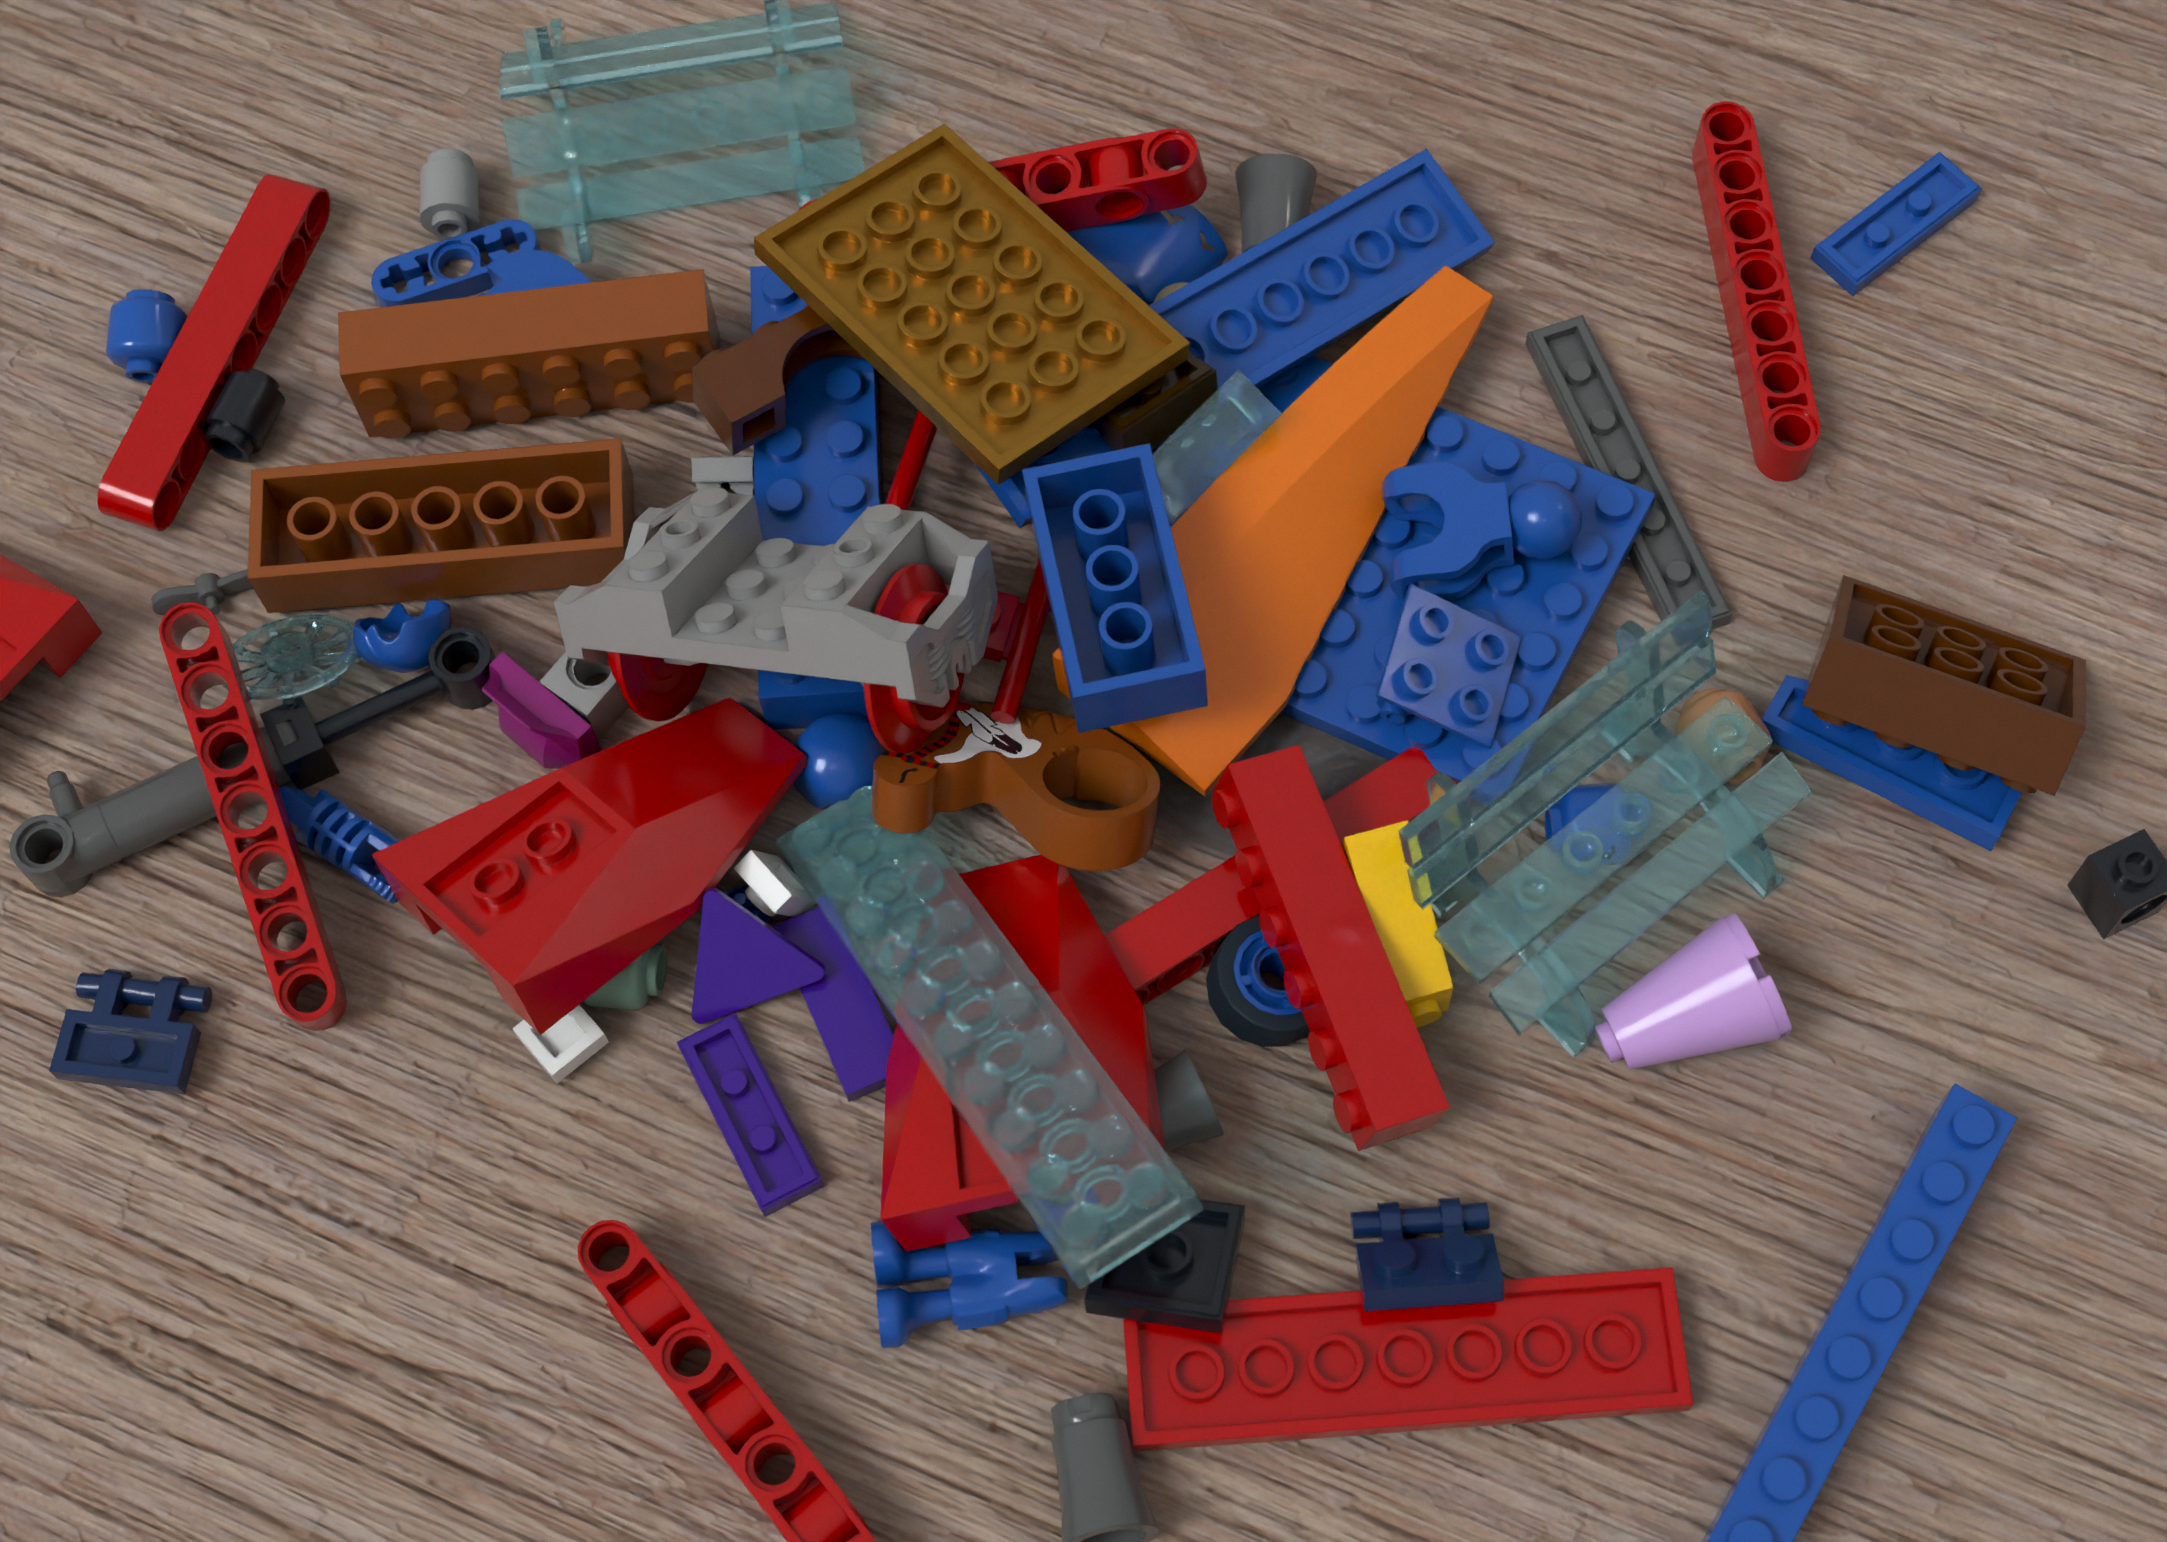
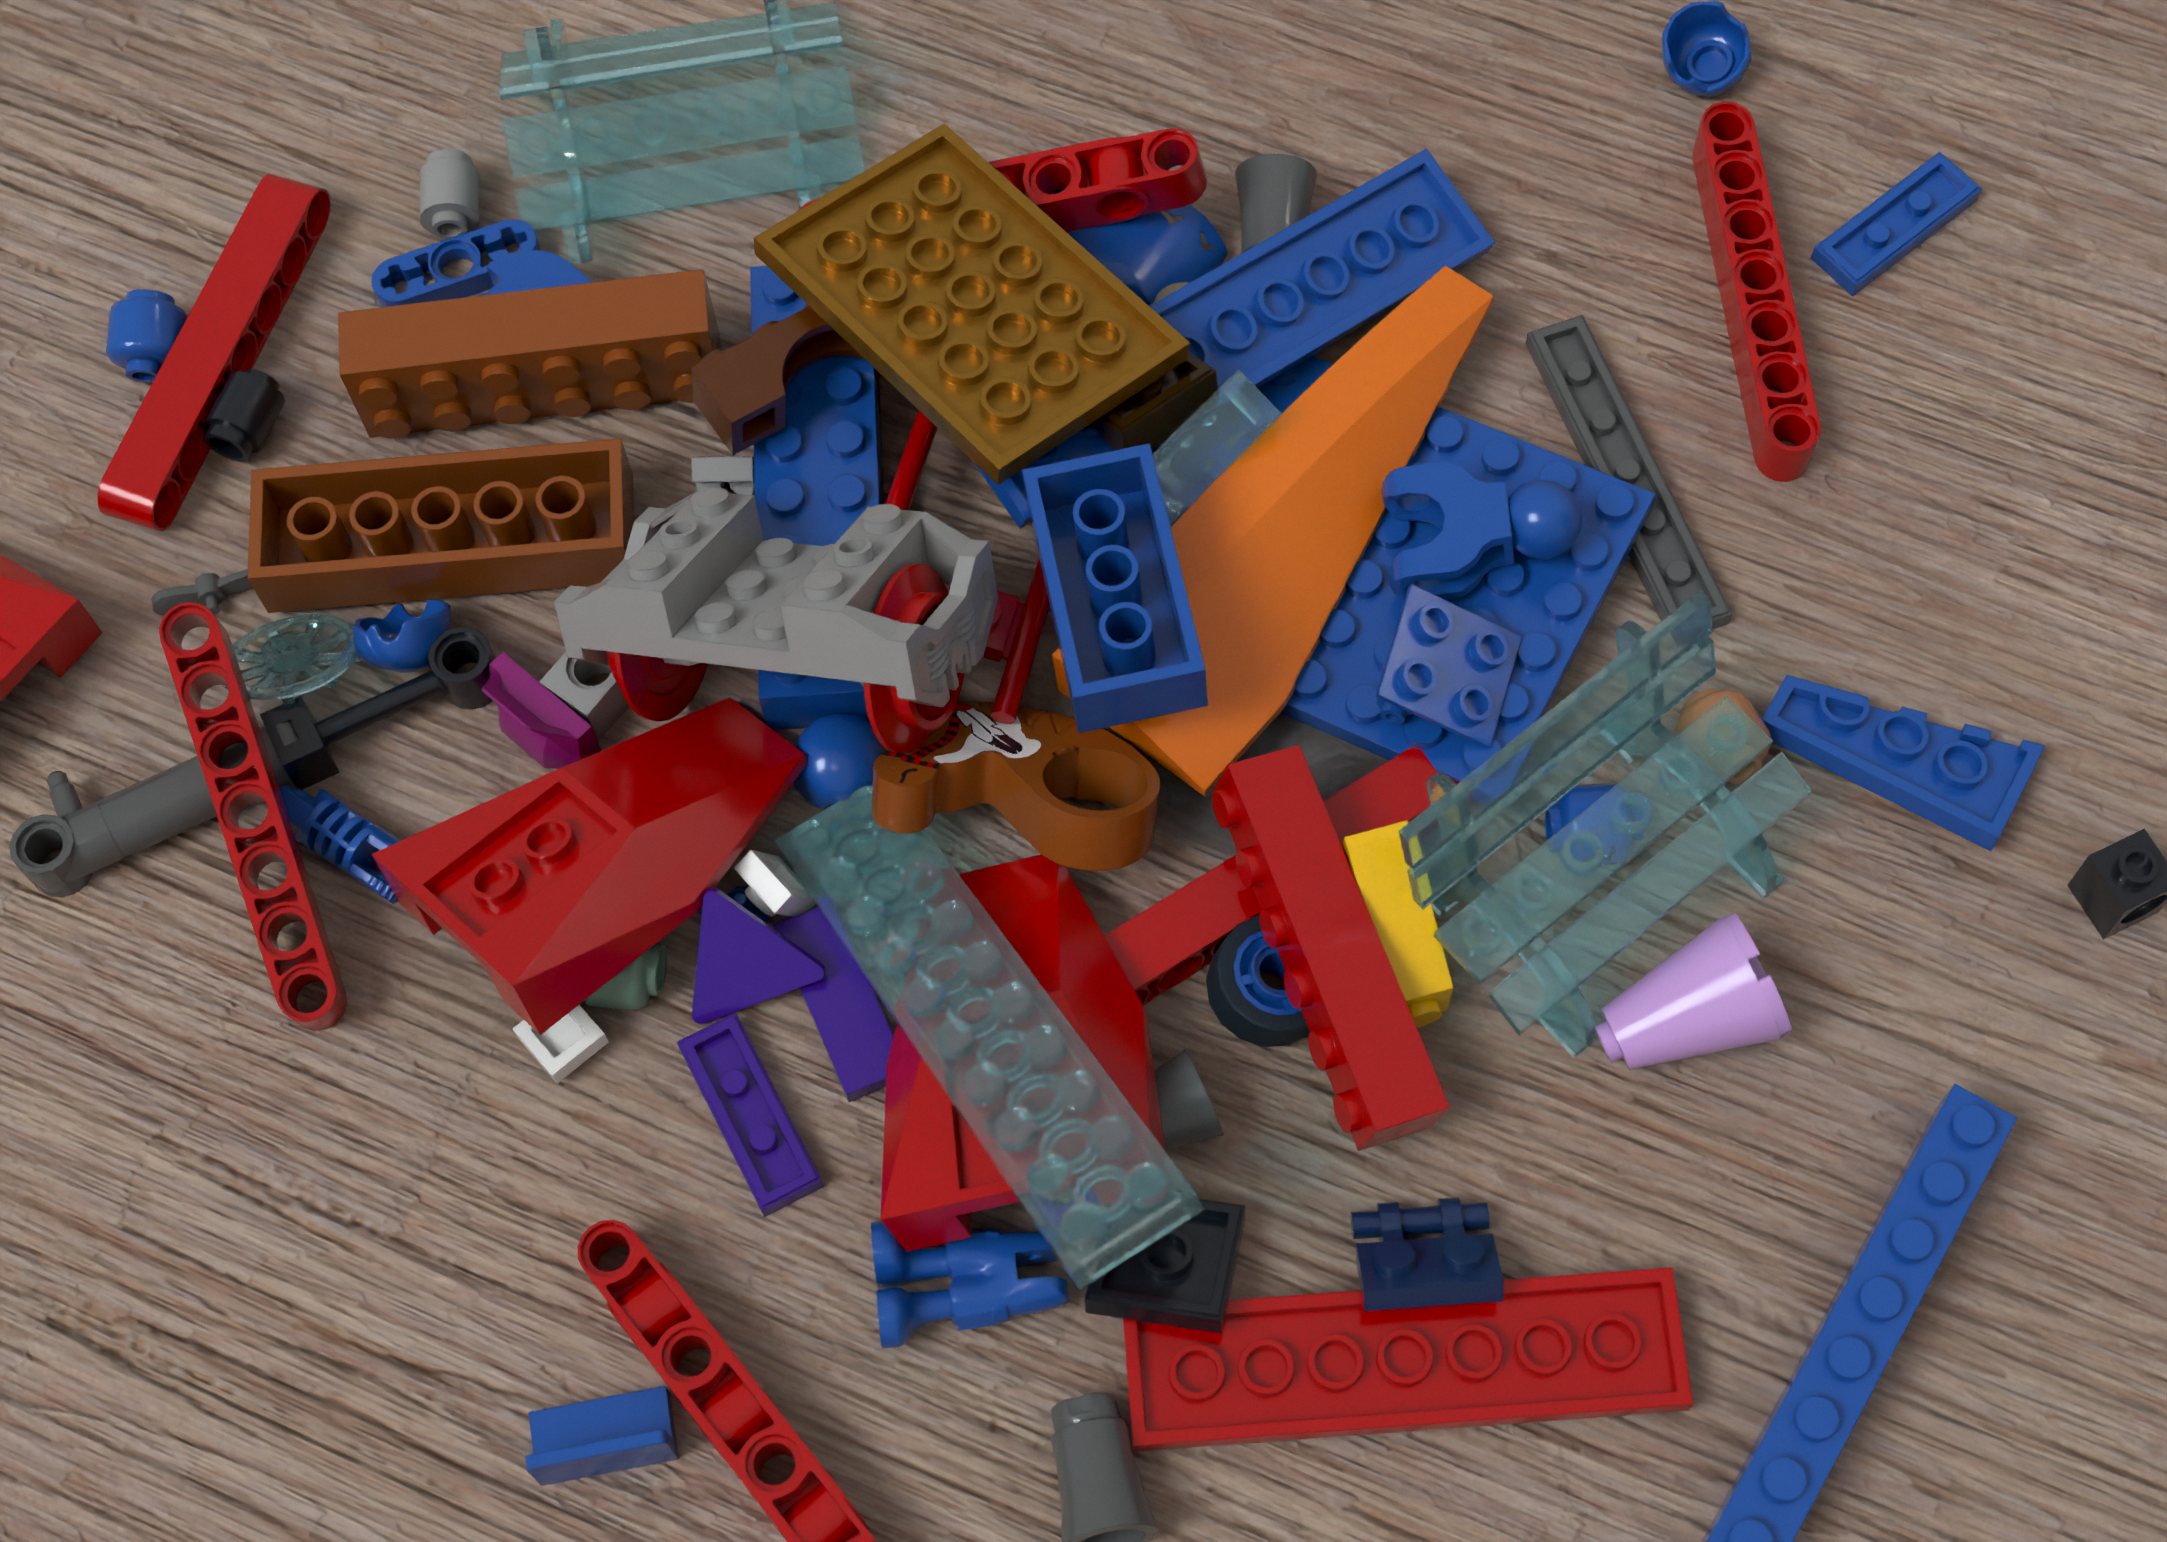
dark blue plate [49,969,212,1095] -> none
reddish brown slope [1802,575,2086,796] -> none
none -> blue panel [525,1386,679,1486]
none -> blue hair [1662,1,1752,97]

